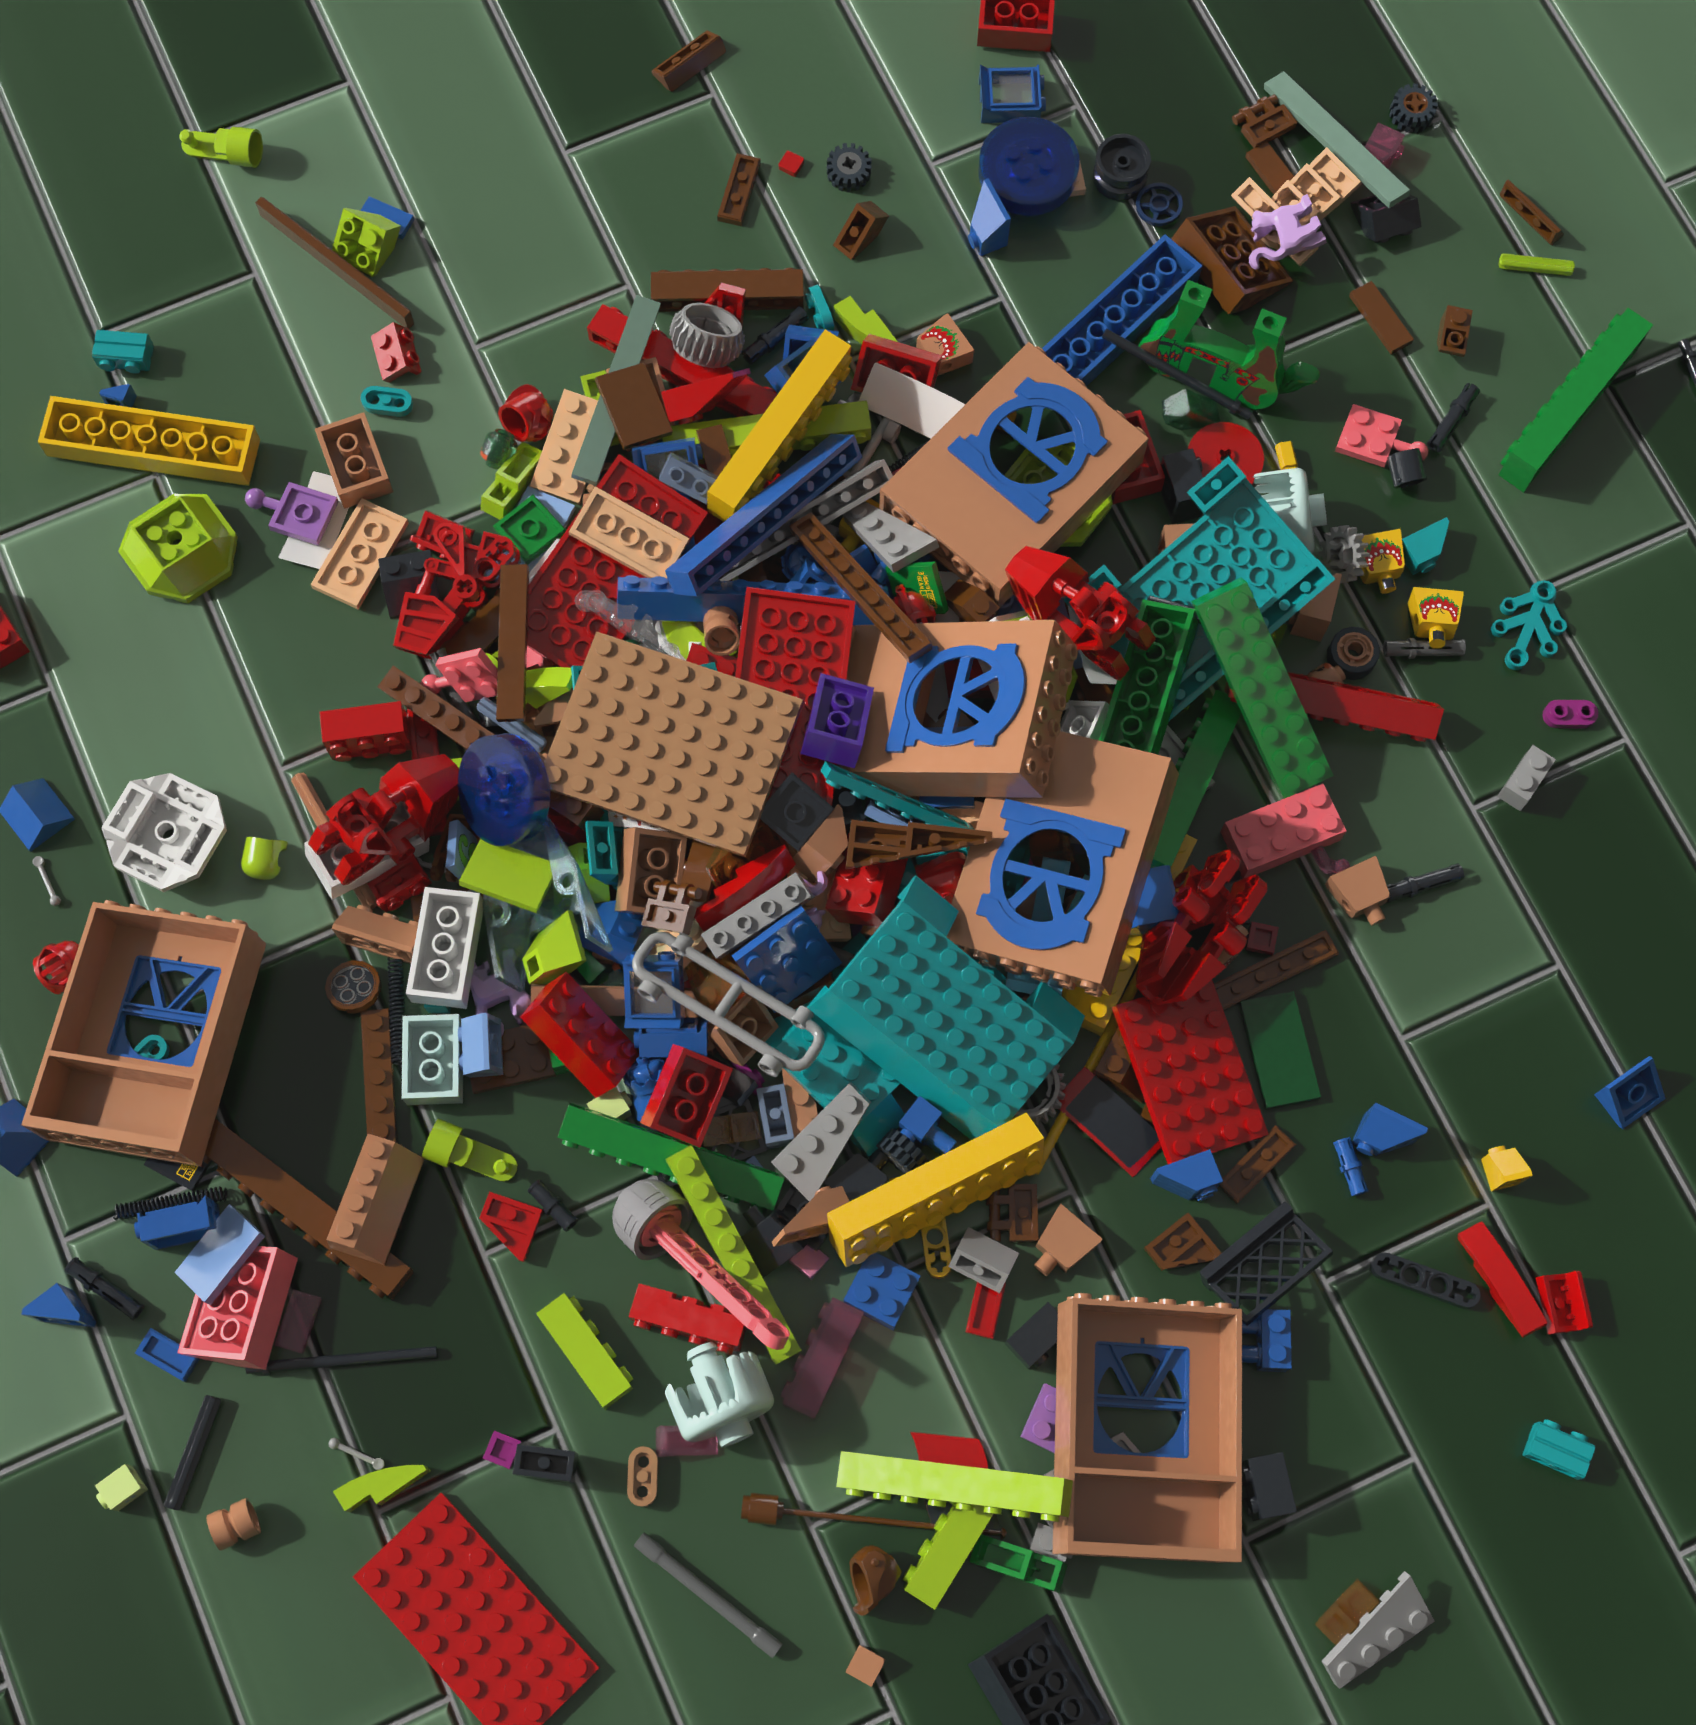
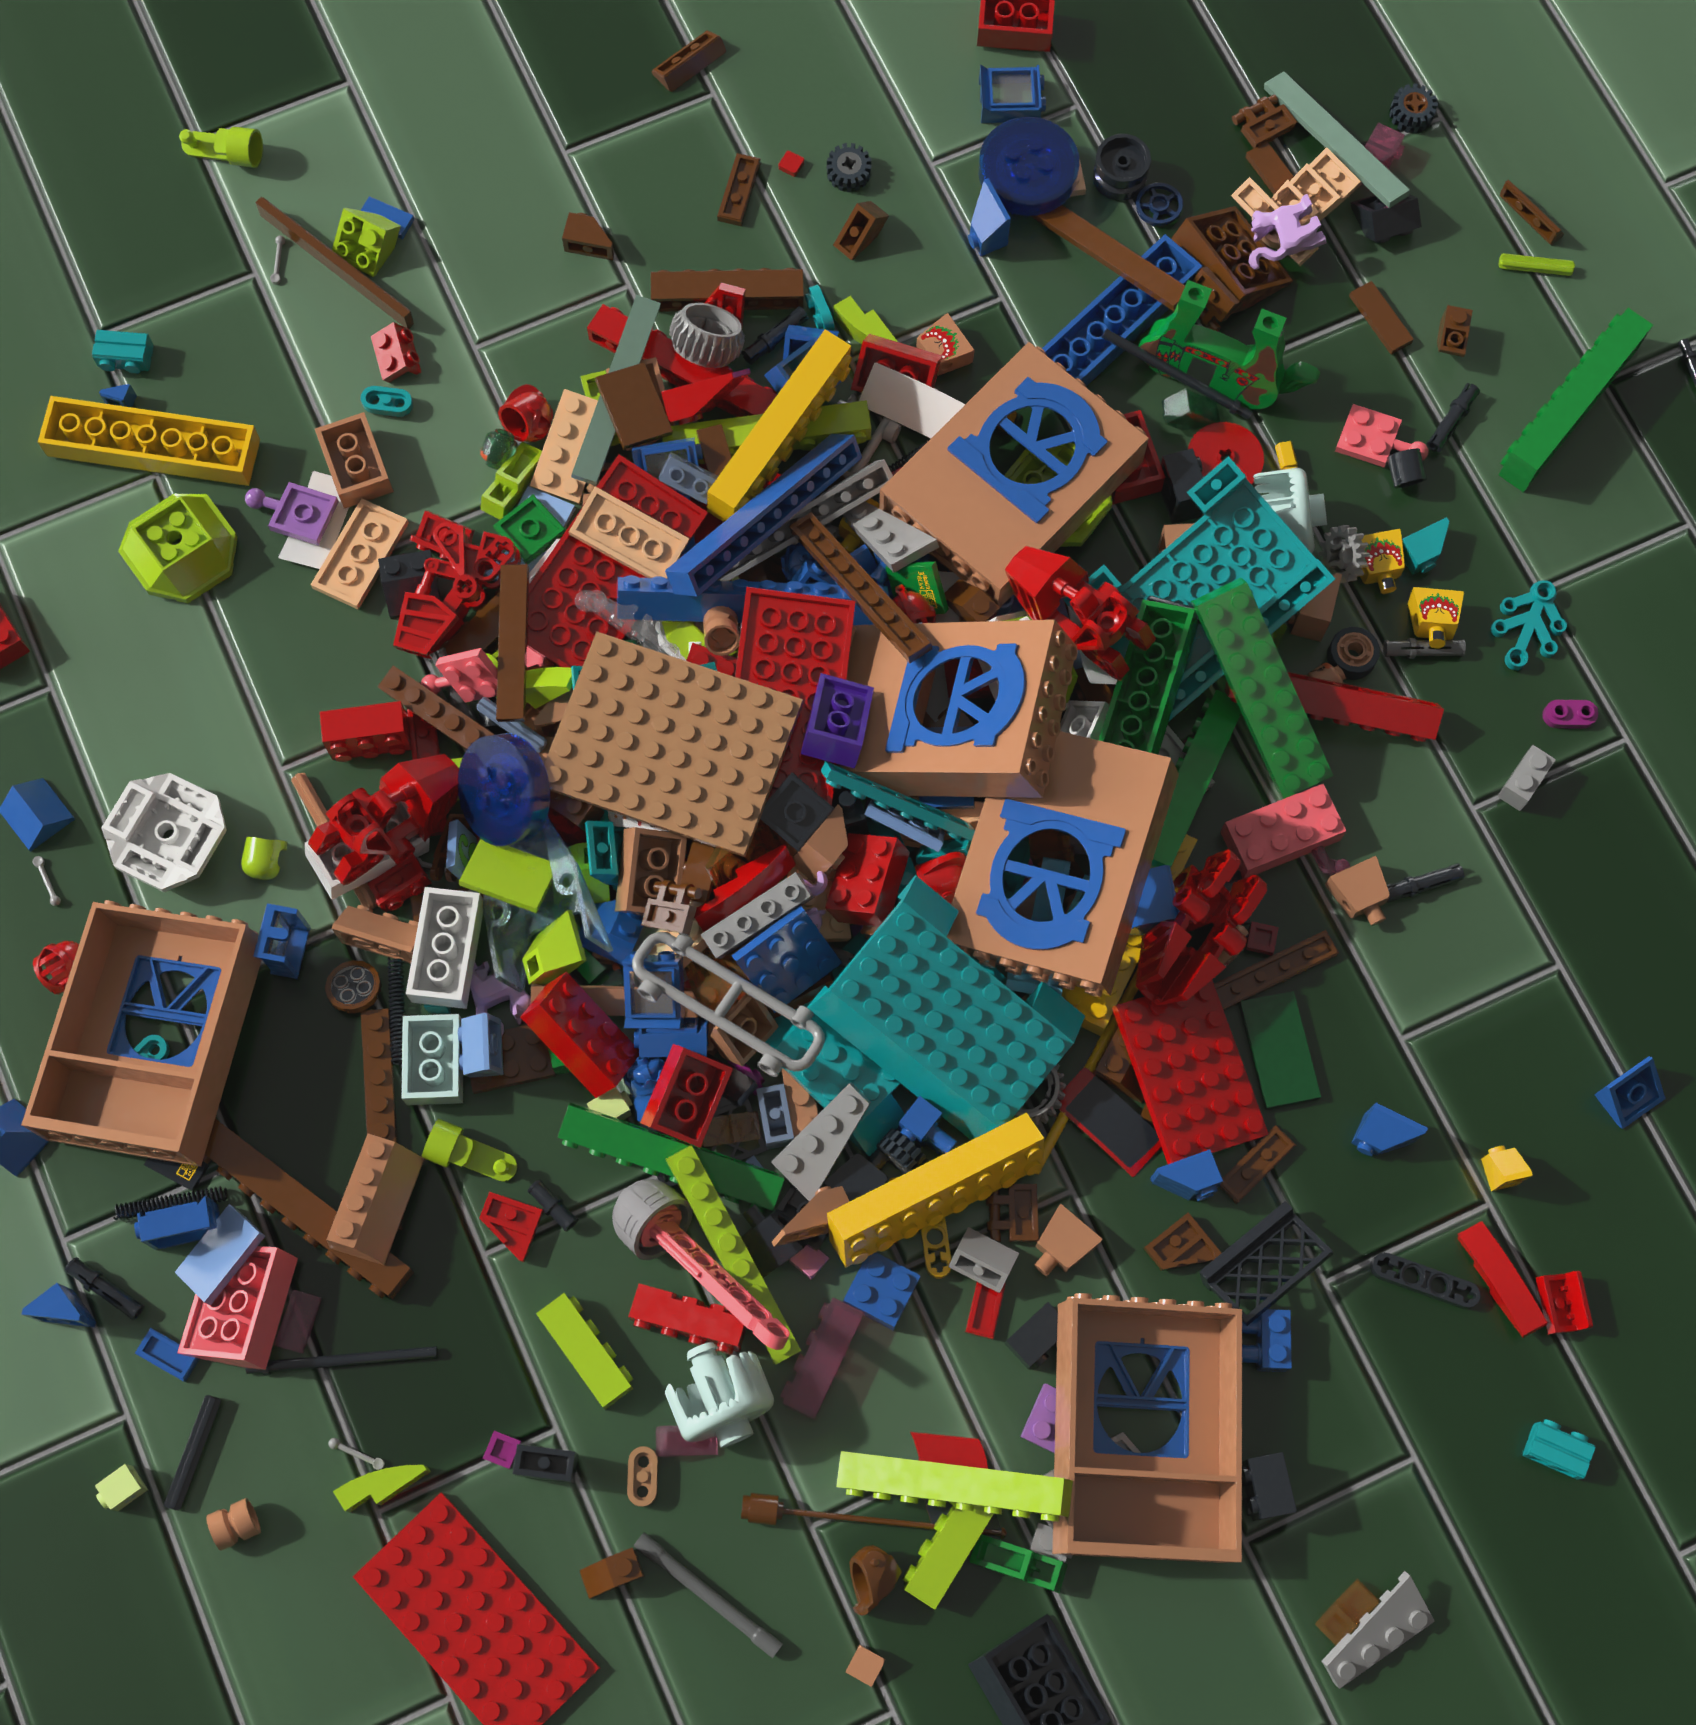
reddish brown wedge [846,820,993,869] -> none
blue pin [1333,1137,1369,1197] -> none
none -> blue window [253,903,311,979]
none -> light grey hinge [270,235,285,285]
none -> reddish brown slope [562,212,614,261]
none -> reddish brown slope [579,1547,645,1599]
none -> reddish brown tile [1029,195,1185,311]
none -> reddish brown plate [1192,267,1240,332]

